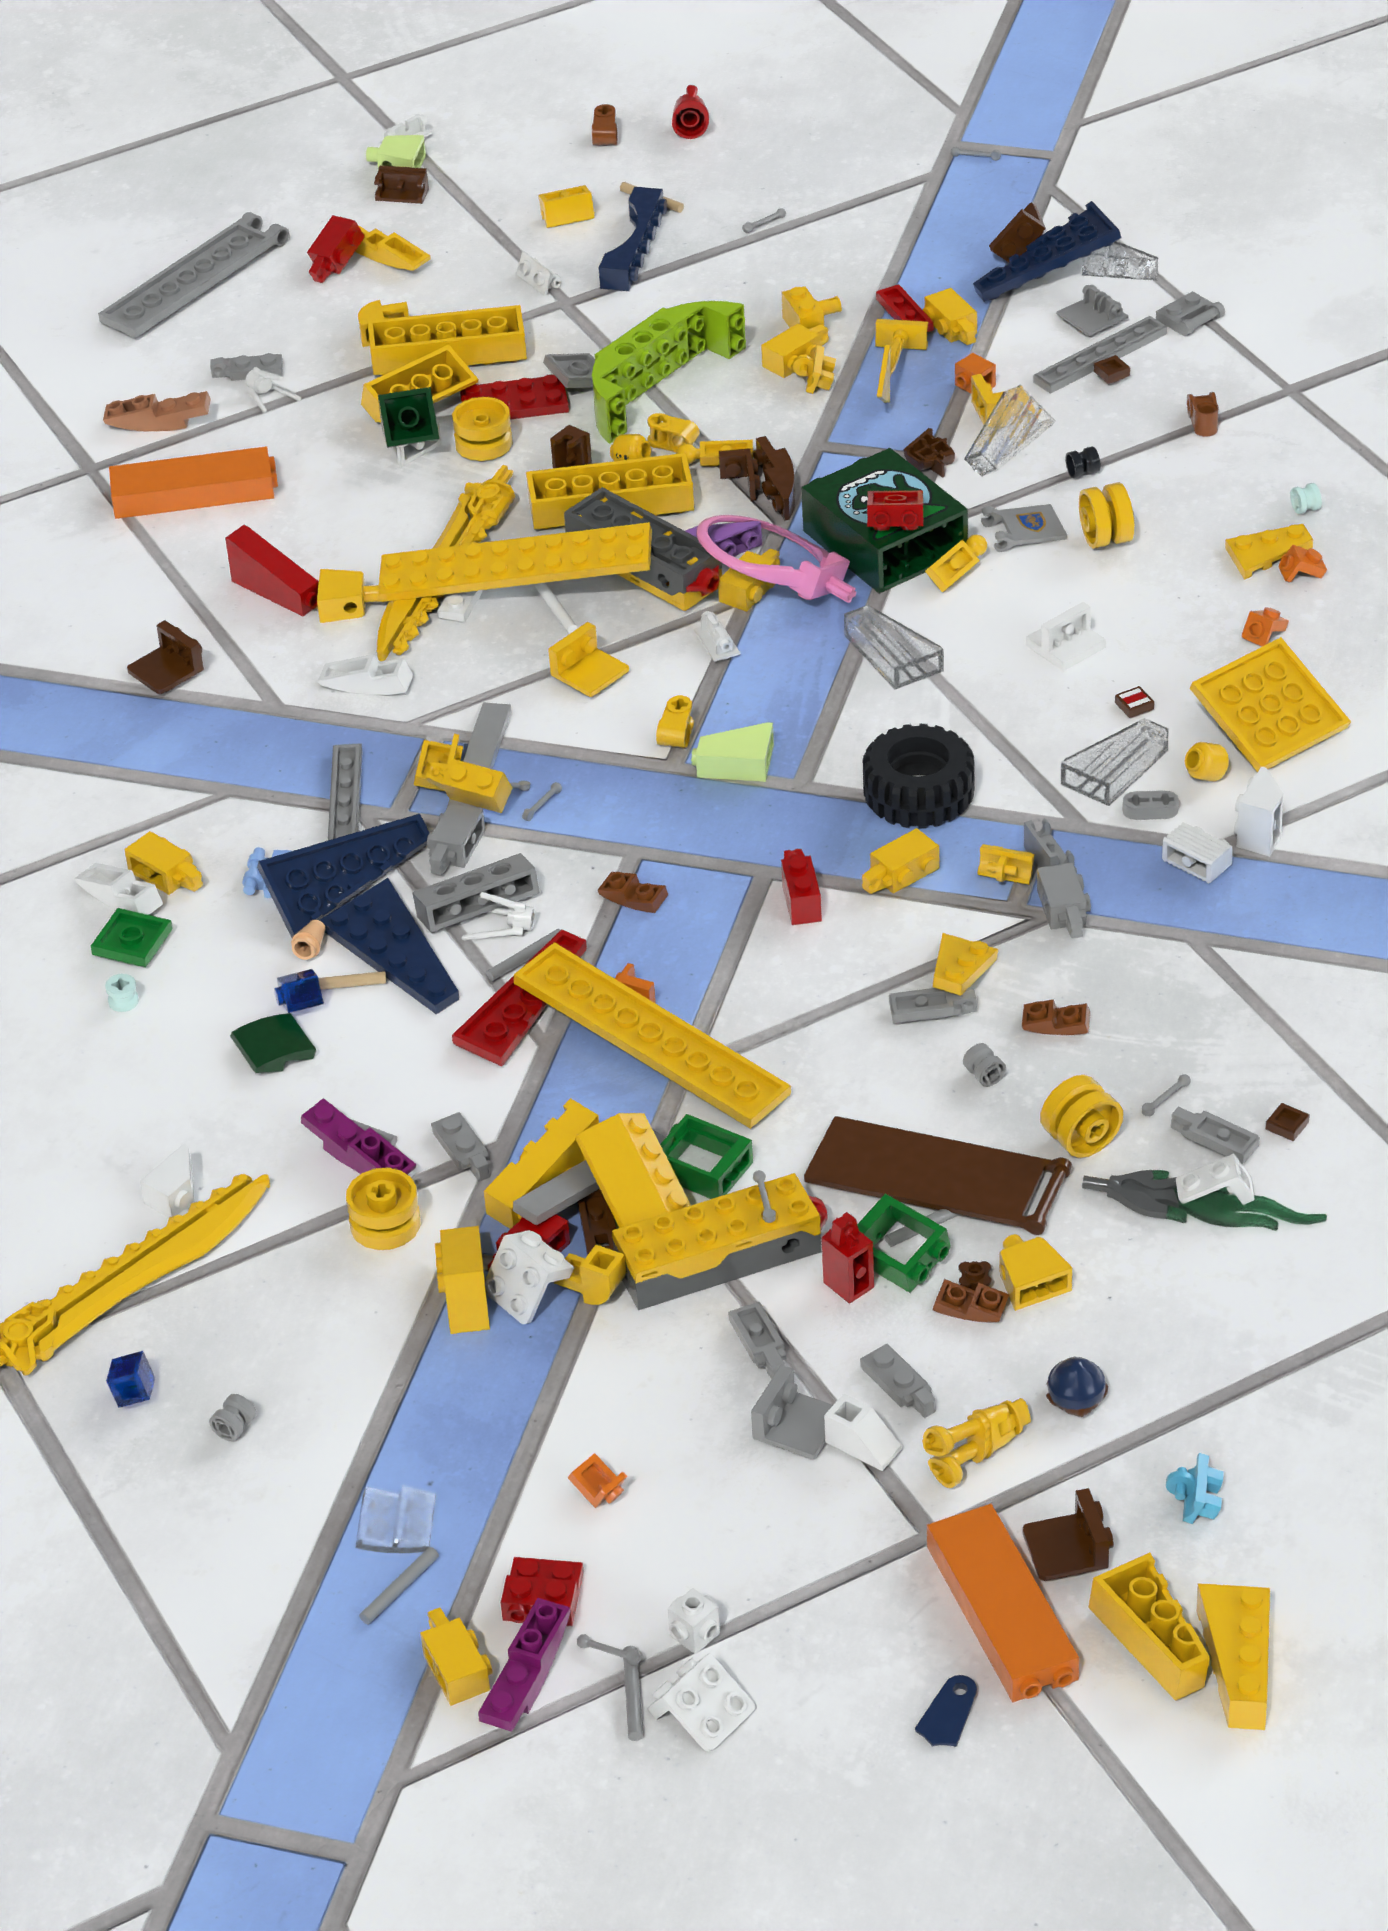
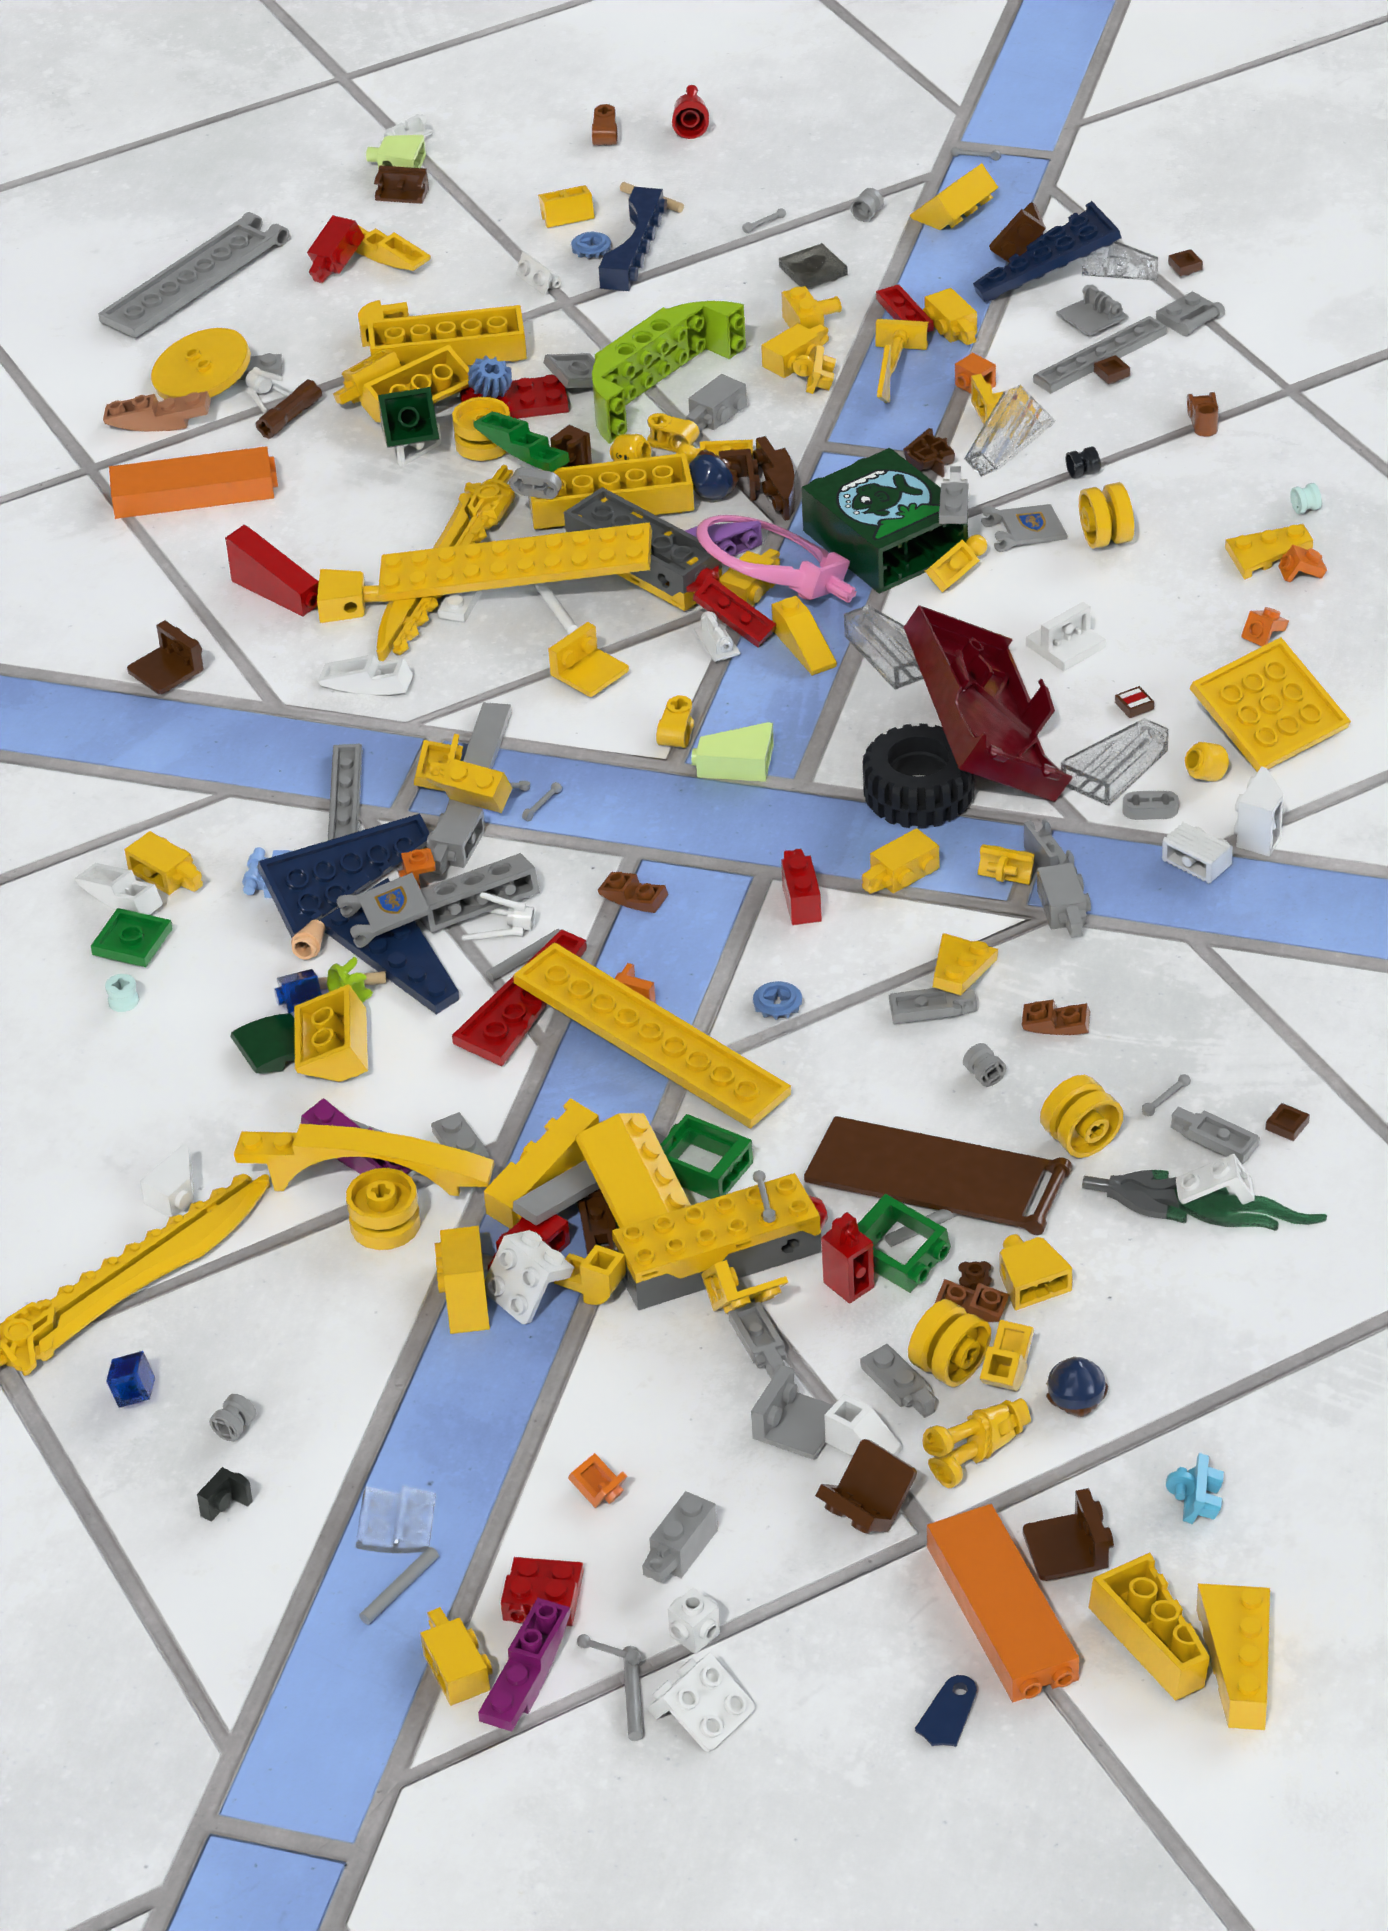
red plate [867,490,923,531] -> none
none -> yellow plate [151,328,251,399]
none -> pearl dark grey bracket [197,1467,253,1522]
none -> yellow slope [234,1124,495,1196]
none -> reddish brown axle [255,379,322,439]
none -> yellow slope [294,984,368,1082]
none -> lime piece [327,957,373,1003]
none -> yellow hinge [333,349,402,405]
none -> light grey flag [337,873,431,948]
none -> orange bracket [398,848,436,889]
none -> medium blue gear [468,355,512,399]
none -> green slope [473,411,570,472]
none -> light grey beam [509,468,562,499]
none -> medium blue gear [571,231,611,259]
none -> light grey hinge [642,1491,717,1583]
none -> light grey hinge [686,374,747,430]
none -> dark blue hair [689,450,739,500]
none -> red plate [693,576,776,648]
none -> yellow bracket [701,1260,788,1314]
none -> medium blue gear [753,981,802,1020]
none -> yellow slope [771,596,837,676]
none -> clear smoke plate [779,243,848,289]
none -> reddish brown bracket [815,1439,917,1534]
none -> light grey wheel [851,188,884,222]
none -> dark red piece [903,605,1073,802]
none -> yellow wheel [908,1299,991,1387]
none -> yellow slope [910,163,999,230]
none -> light grey hinge [939,466,969,524]
none -> yellow brick [980,1320,1034,1391]
none -> reddish brown plate [1168,249,1203,276]

